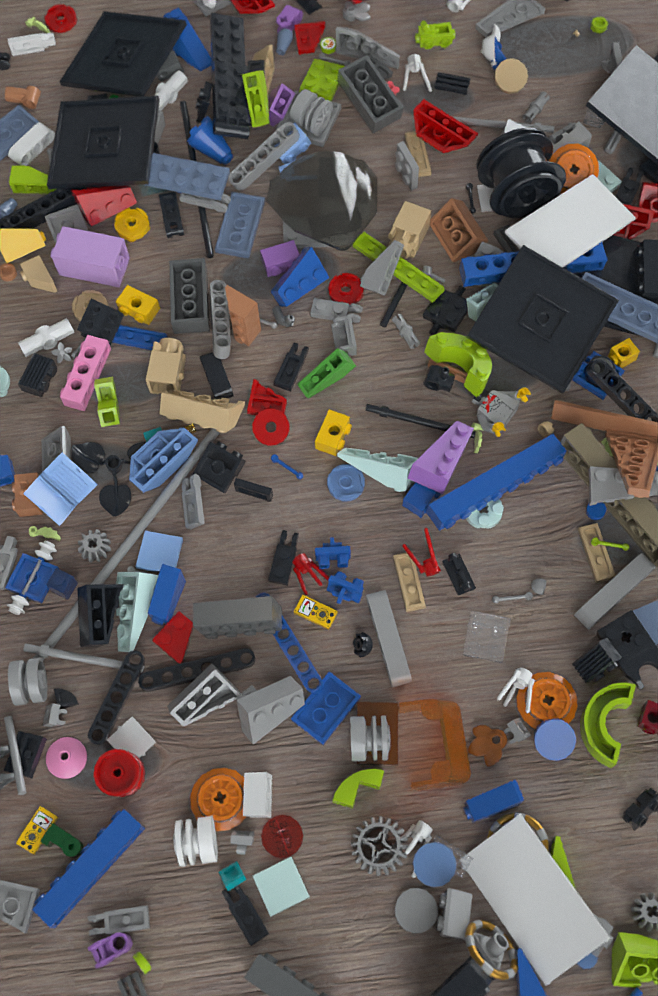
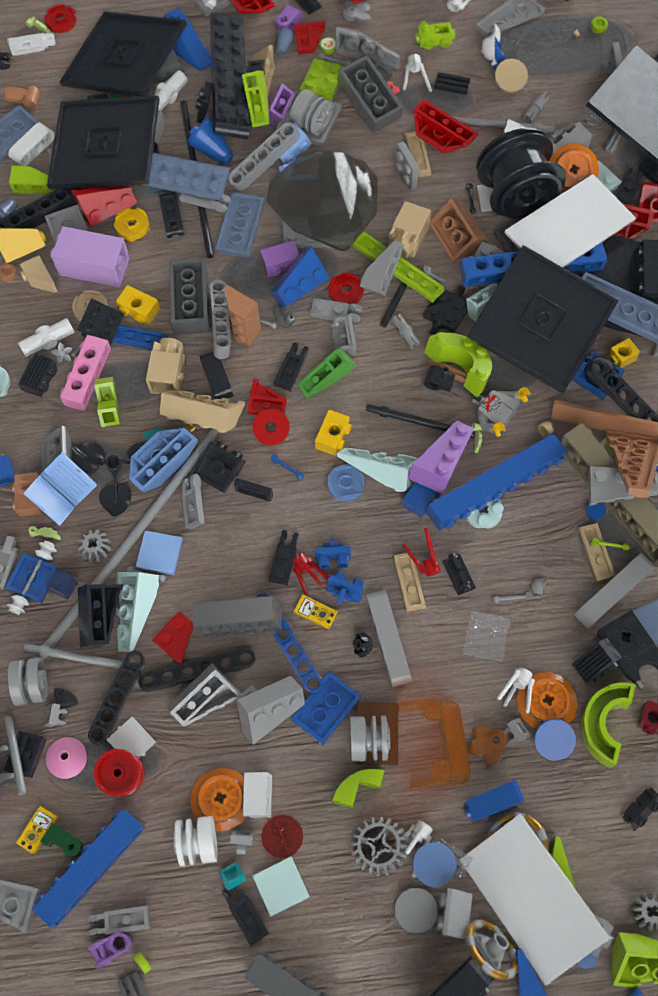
blue slope [148,564,186,625] -> none

